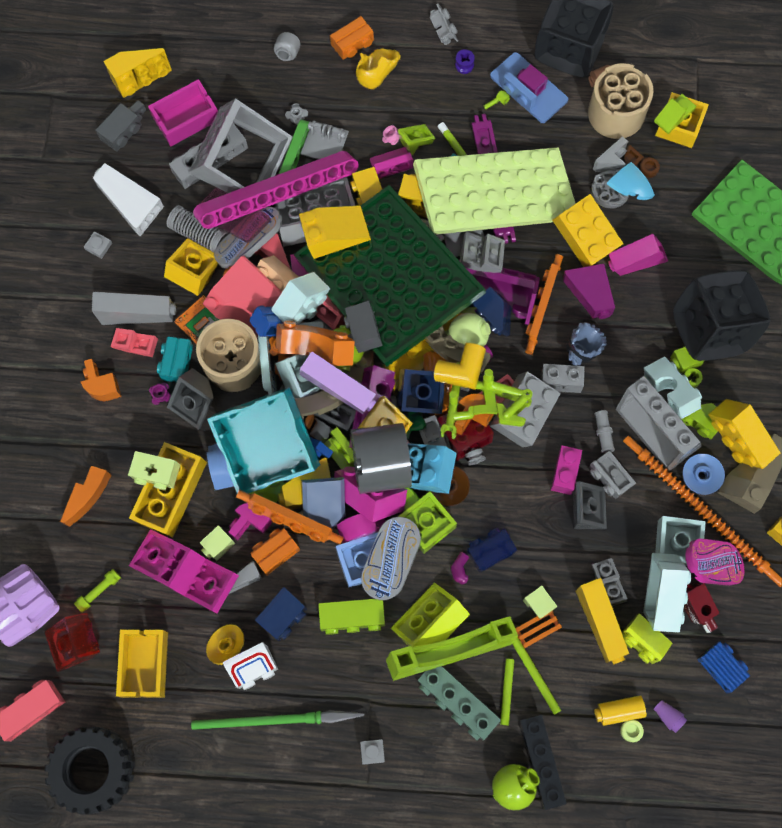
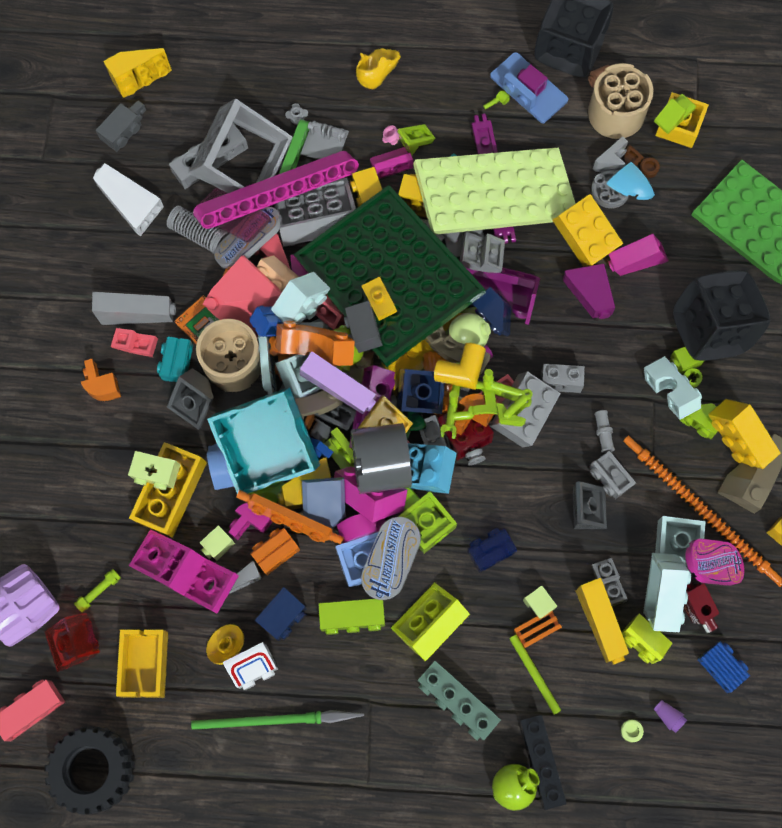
orange slope [60,466,111,527] -> none
light grey plate [84,232,112,259] -> none
dark pink piece [148,79,218,147] -> none
magenta plate [149,383,171,405] -> none
yellow slope [164,238,218,296] -> none
light grey head [274,32,301,61] -> none
yellow slope [299,206,371,259] -> none
orange brick [330,16,374,60] -> none
light grey brick [360,739,385,765] -> none
lime arch [386,616,518,681] -> none
light grey hinge [430,4,458,45] -> none
reddish brown dish [431,466,470,506] -> none
lime bar [438,122,467,156] -> none
magenta arm [451,552,469,585] -> none
dark purple wheel [455,49,475,74] -> none
lime bar [500,659,514,726] -> none
orange plate [525,254,563,355] -> none
dark pink brick [551,446,582,495] -> none
sand blue hair [566,323,607,366] -> none
yellow brick [594,695,646,726] -> none
light grey windscreen [616,376,701,472] -> none
medium blue dish [682,454,725,495] -> none
none -> yellow plate [361,277,397,321]

